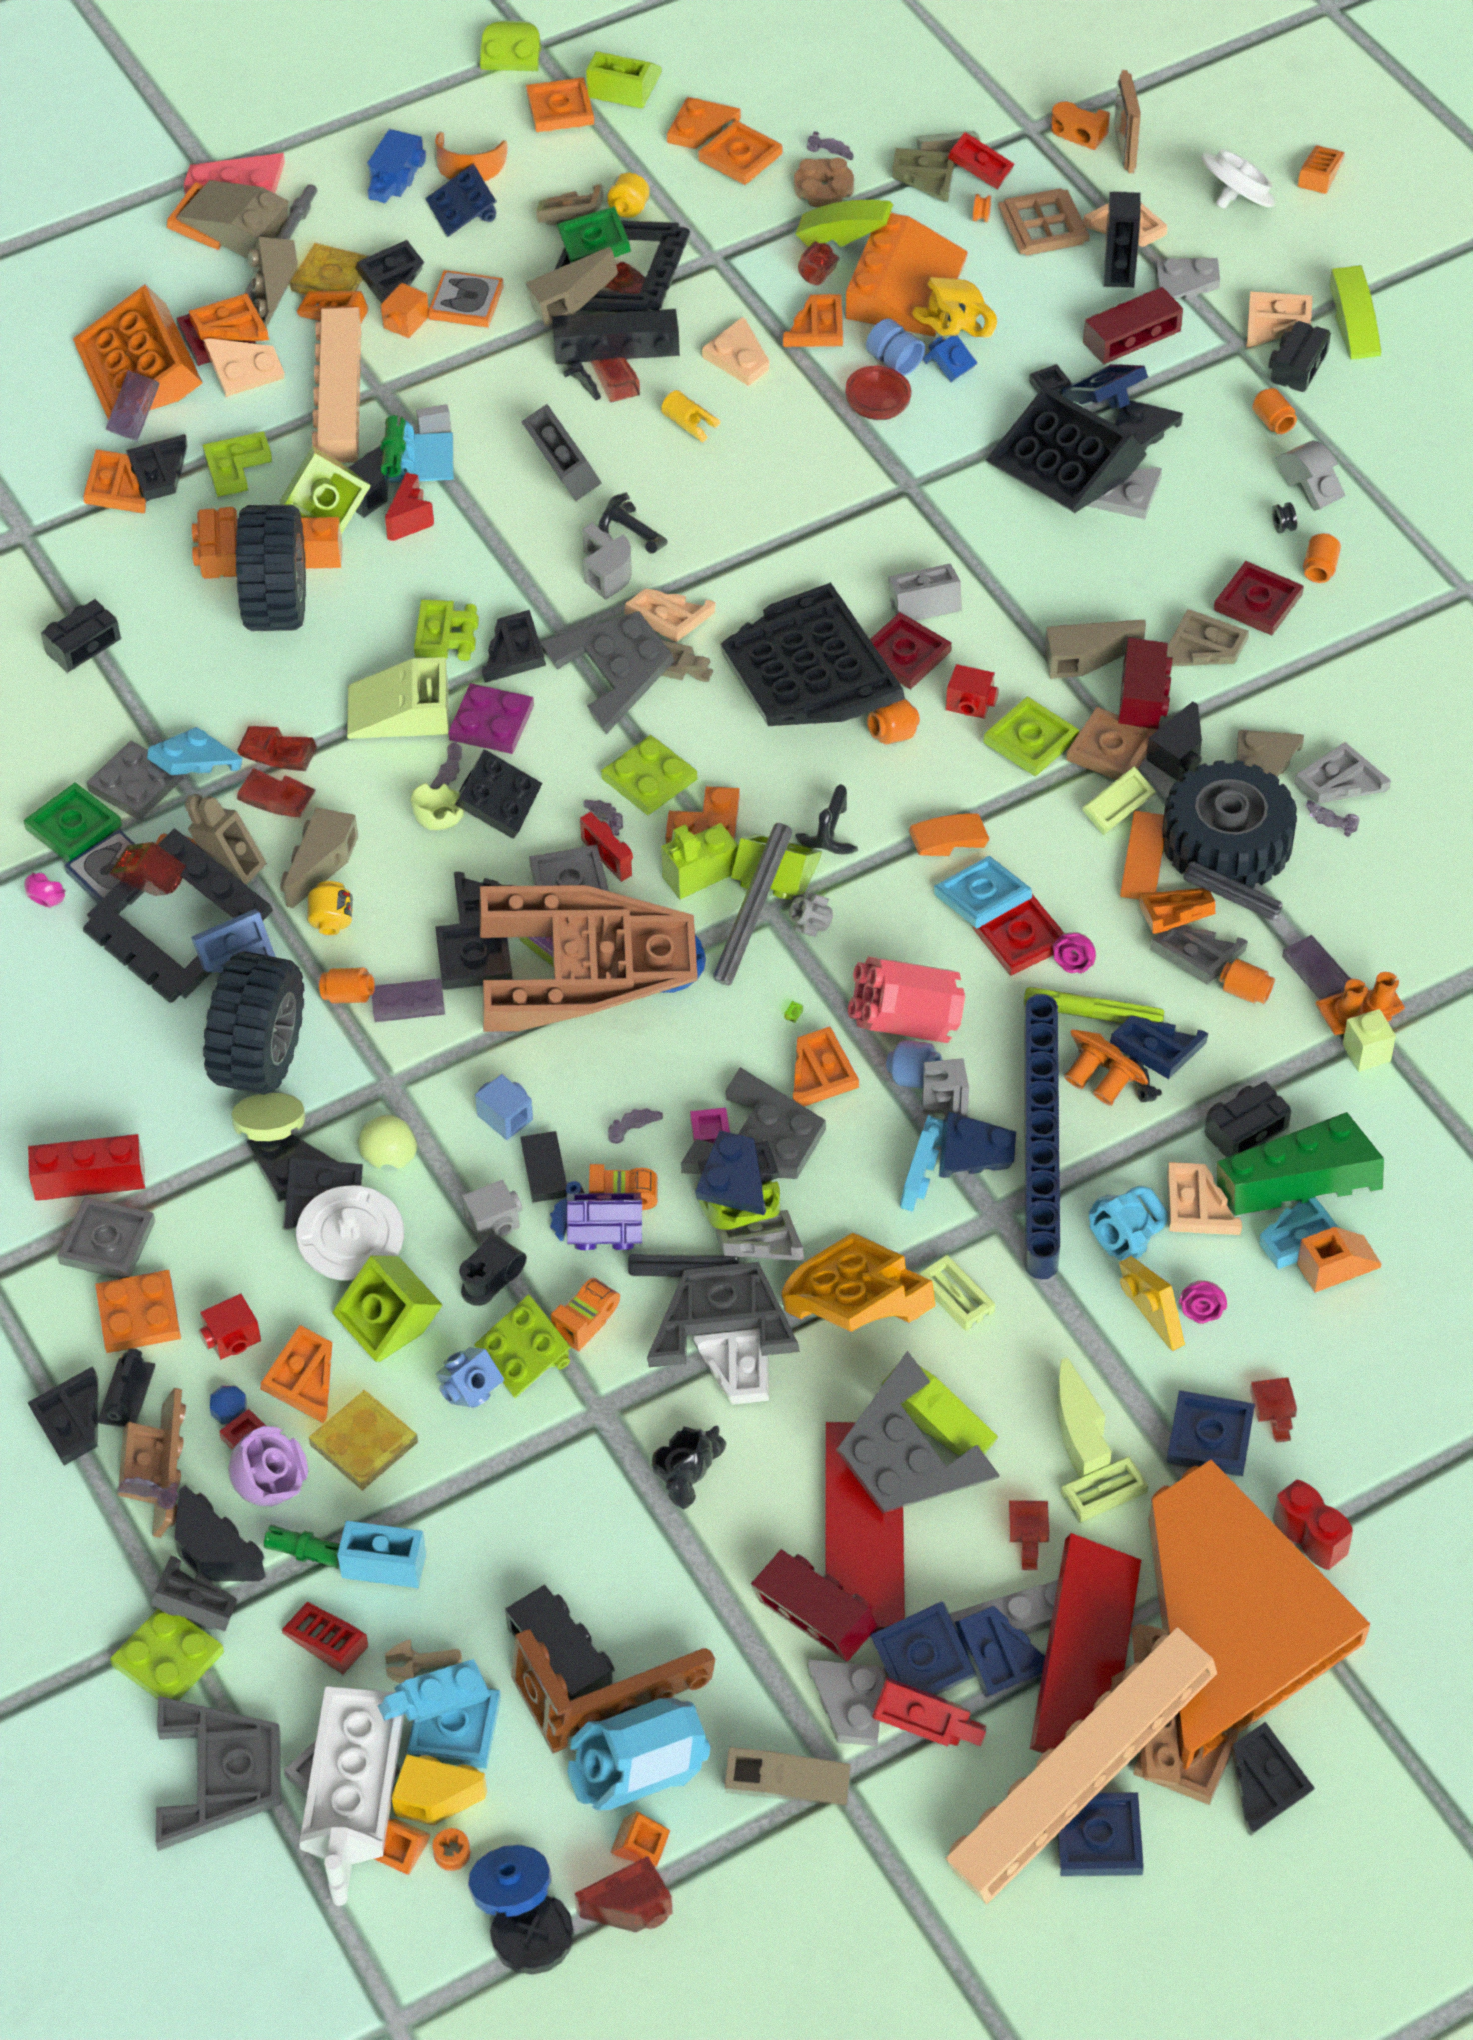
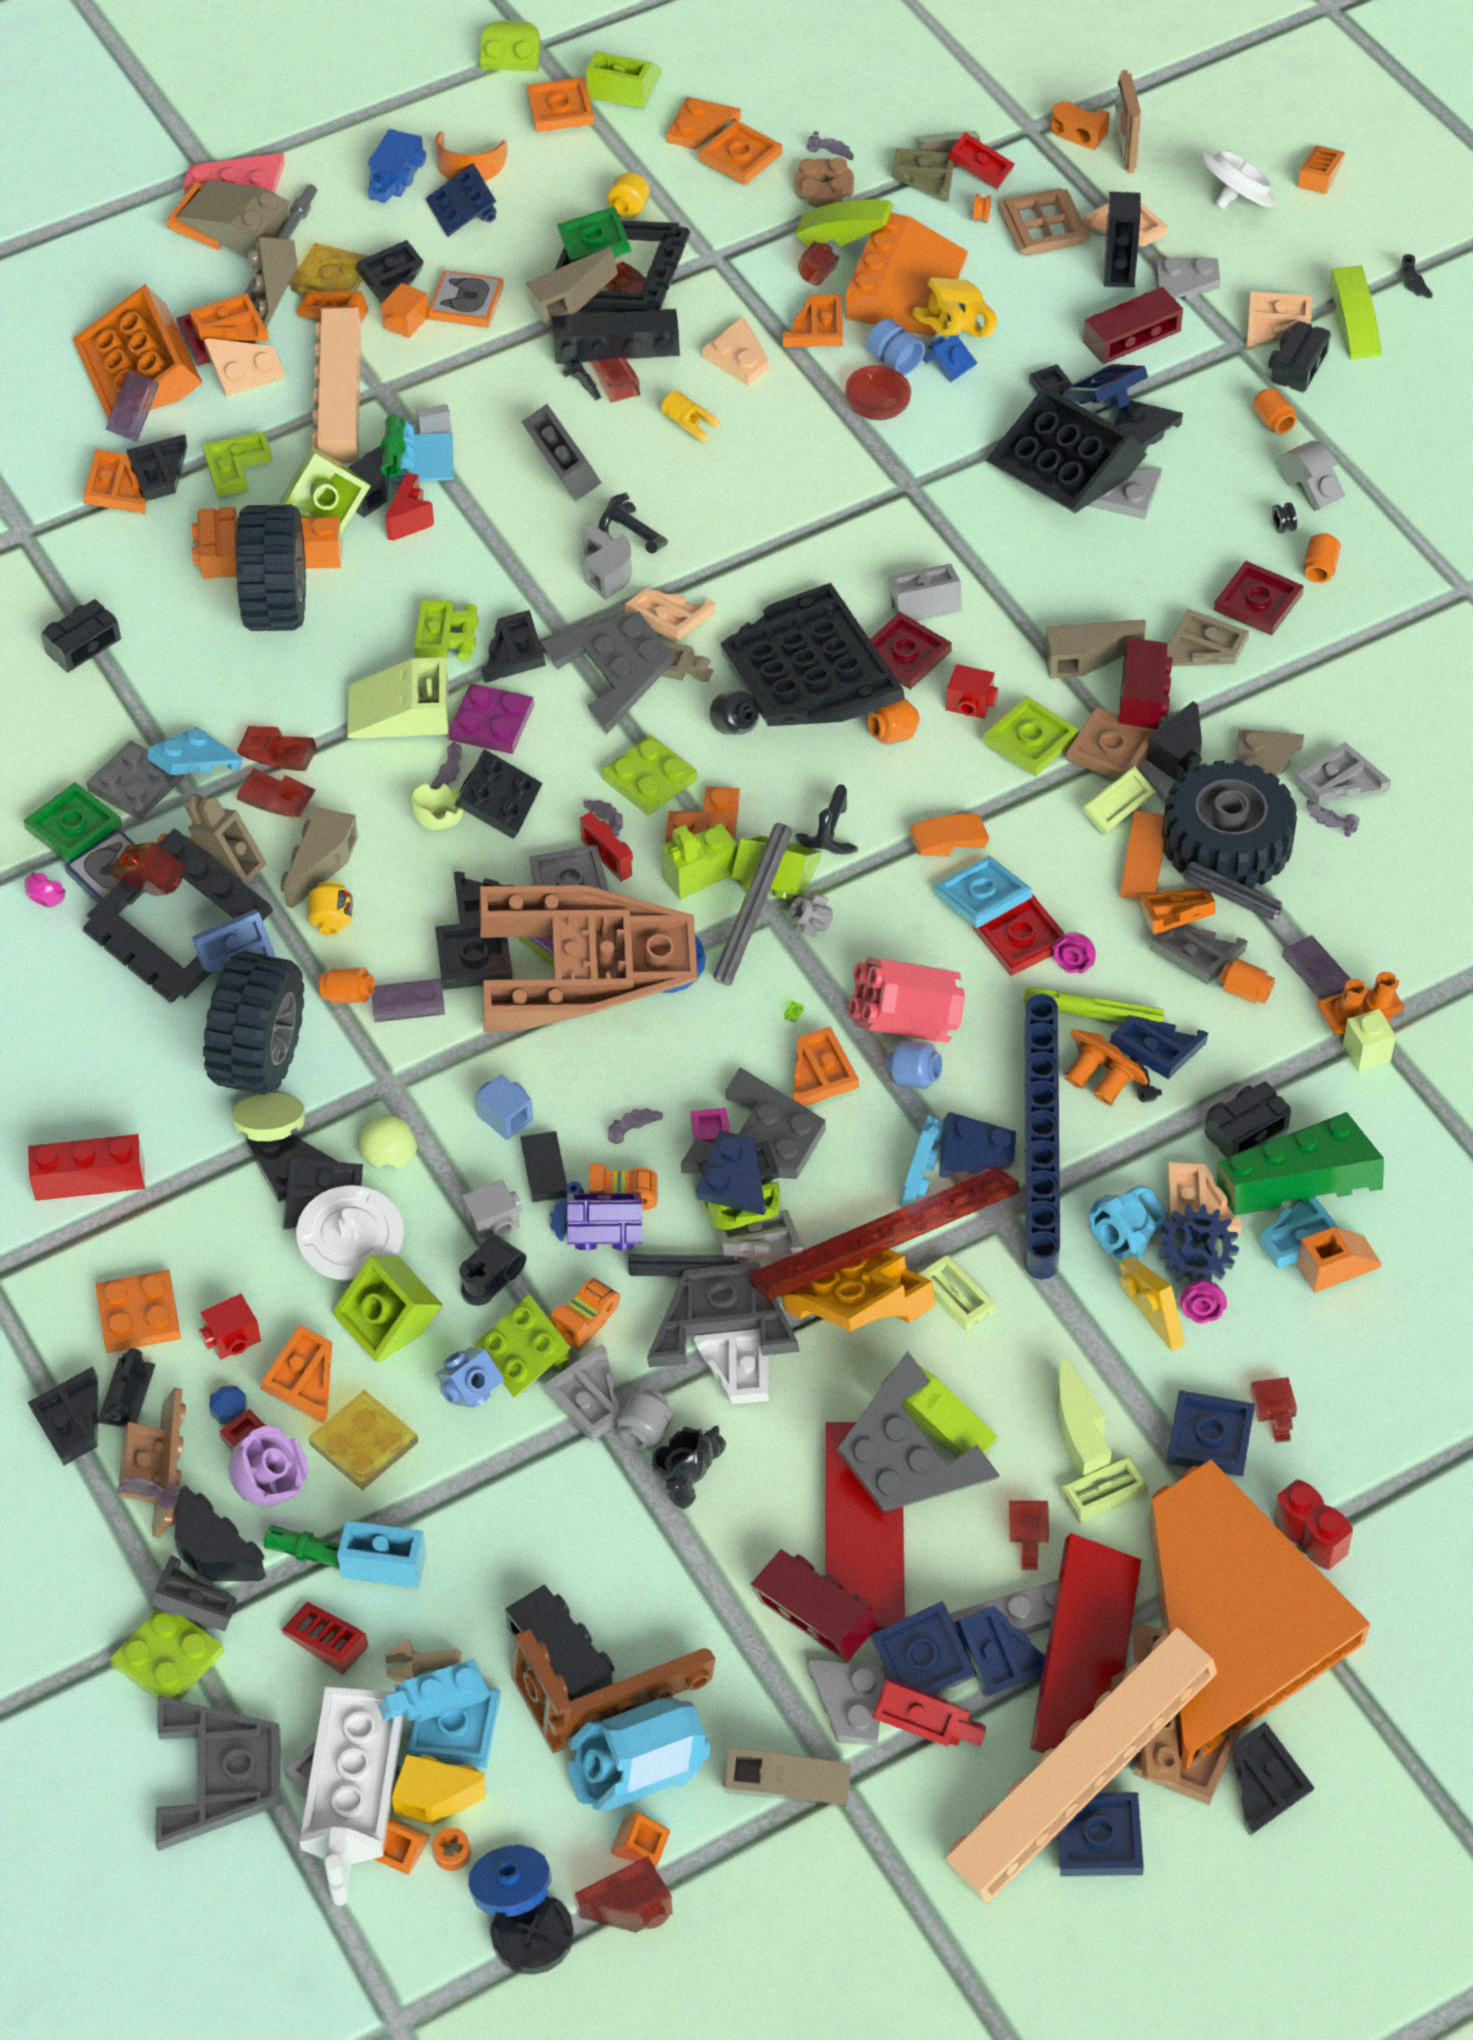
flat silver plate [57,1197,155,1279] -> none
dark tan wing [536,184,604,225] -> none
light grey hinge [922,1058,969,1120] -> none
none -> light grey wing [544,1344,621,1442]
none -> light grey head [616,1390,673,1449]
none -> black head [709,691,759,735]
none -> clear red tile [748,1167,1019,1300]
none -> dark blue gear [1157,1204,1239,1283]
none -> black piece [1401,254,1433,298]

